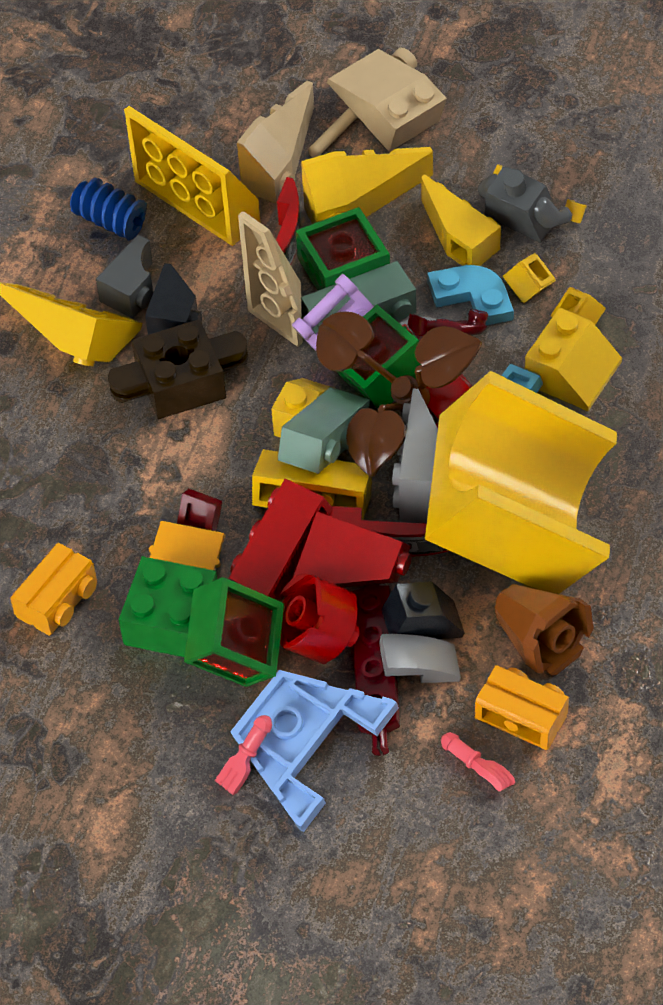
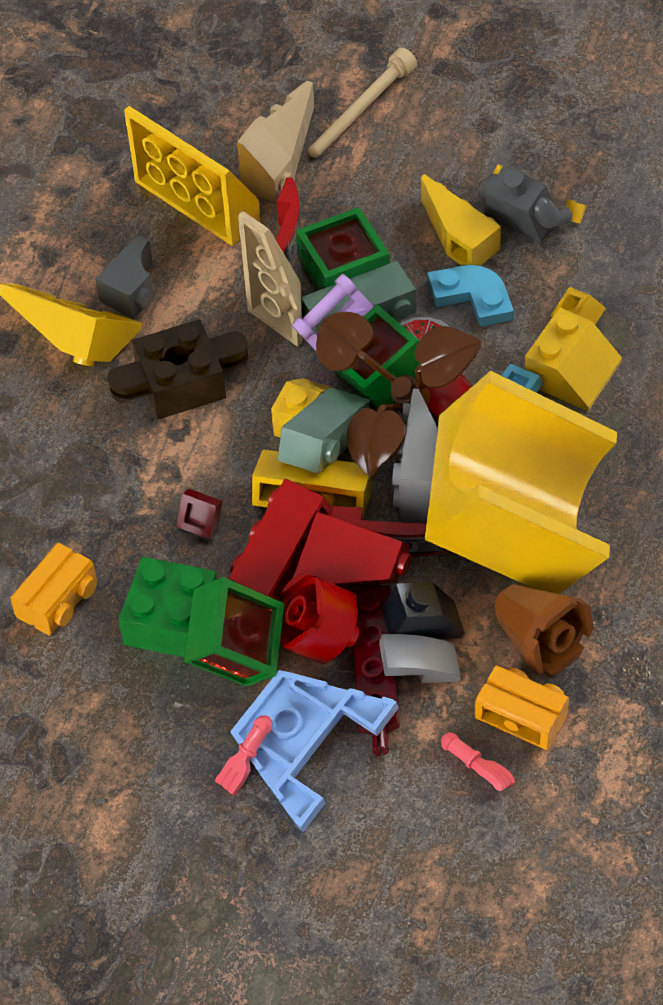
blue piece [70,178,147,241] -> none
black slope [145,263,202,335] -> none
light orange piece [149,521,225,571] -> none
yellow wedge [301,147,433,224] -> none
tan slope [327,49,447,152] -> none
dark red arm [408,309,488,336] -> none
yellow slope [502,253,556,303] -> none

